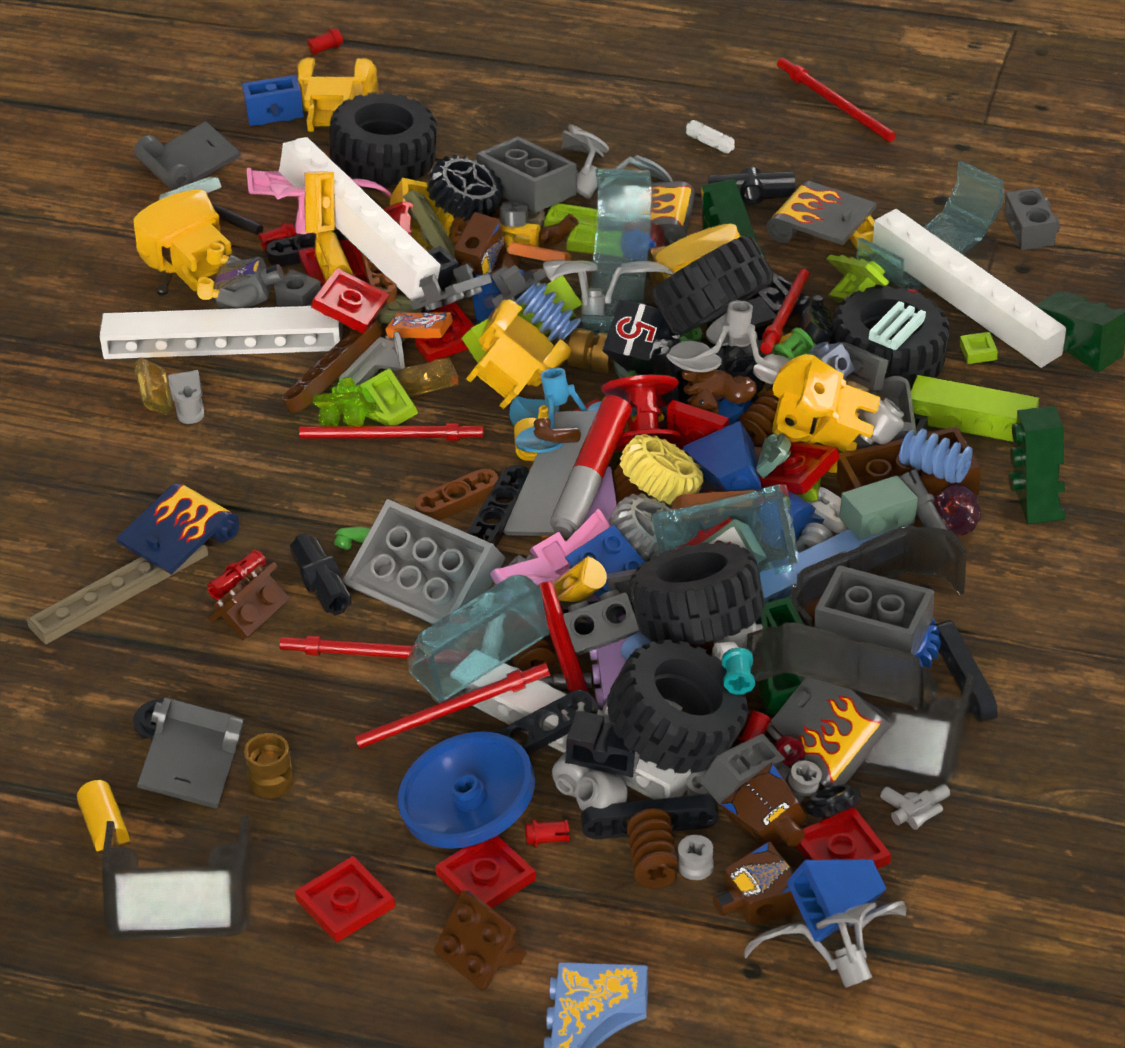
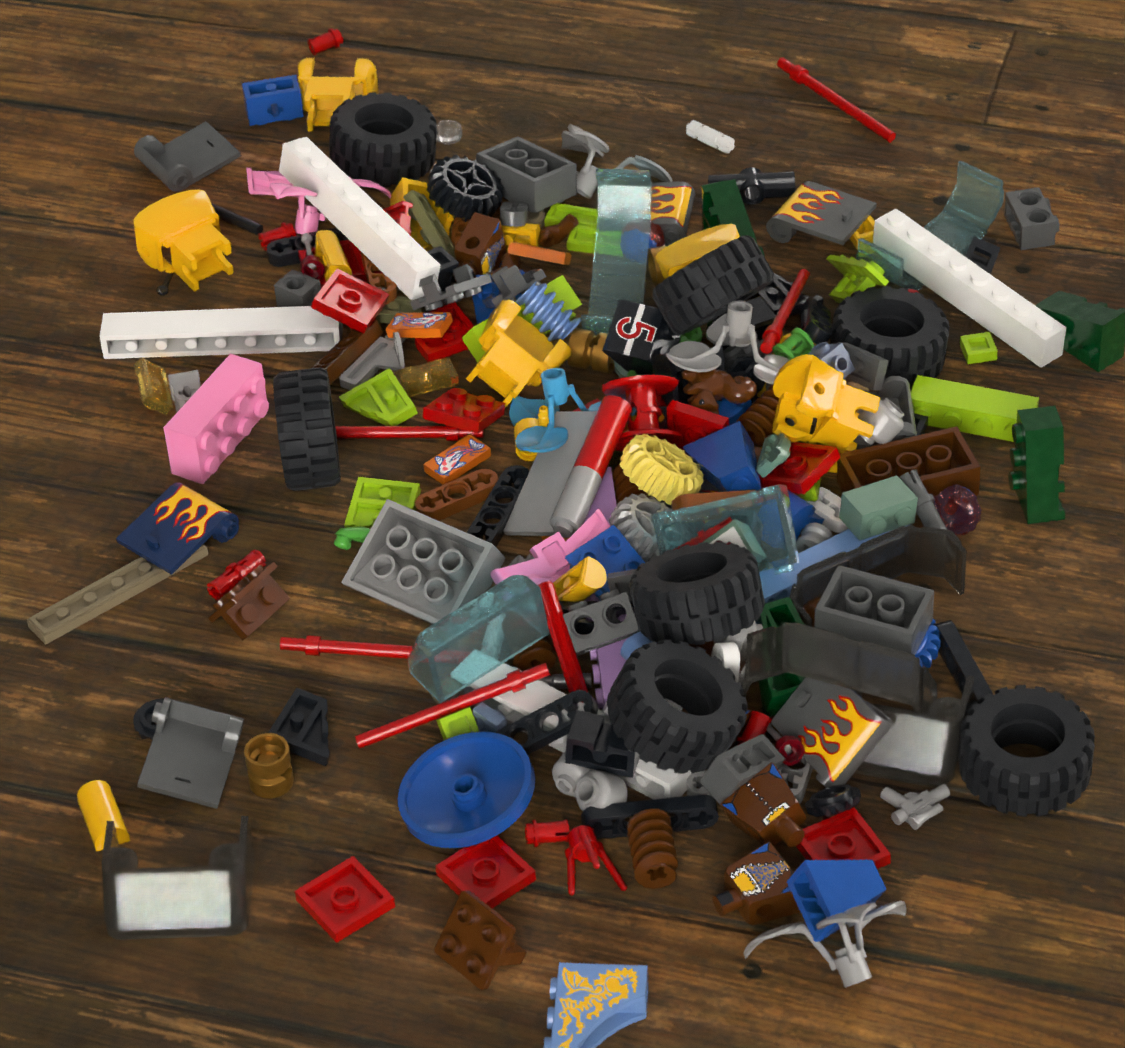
light aqua tile [159,177,222,200] -> none
dark grey torso [197,242,284,309] -> none
black piece [290,533,352,616] -> none
yellow brick [304,171,335,233] -> none
clear neon green hips [313,377,376,426] -> none
reddish brown arm [533,418,581,444] -> none
light grey plant [543,260,674,321] -> none
light grey wheel [678,835,714,880] -> none
teal bush [722,648,755,695] -> none
light grey bush [788,761,822,796] -> none
light aqua tile [869,301,926,350] -> none
medium blue piece [899,429,973,484] -> none
none -> bright pink brick [164,354,269,484]
none -> black wing [268,687,329,766]
none -> black tyre [273,367,341,491]
none -> dark red hinge [300,233,325,280]
none -> lime wing [344,477,421,528]
none -> red plate [423,388,505,433]
none -> orange tile [424,434,491,485]
none -> clear tile [436,120,463,144]
none -> lime plate [436,707,480,740]
none -> sand blue plate [473,702,507,733]
none -> red plant [564,825,627,896]
none -> black tyre [958,685,1095,817]
none -> black brick [964,236,1000,274]

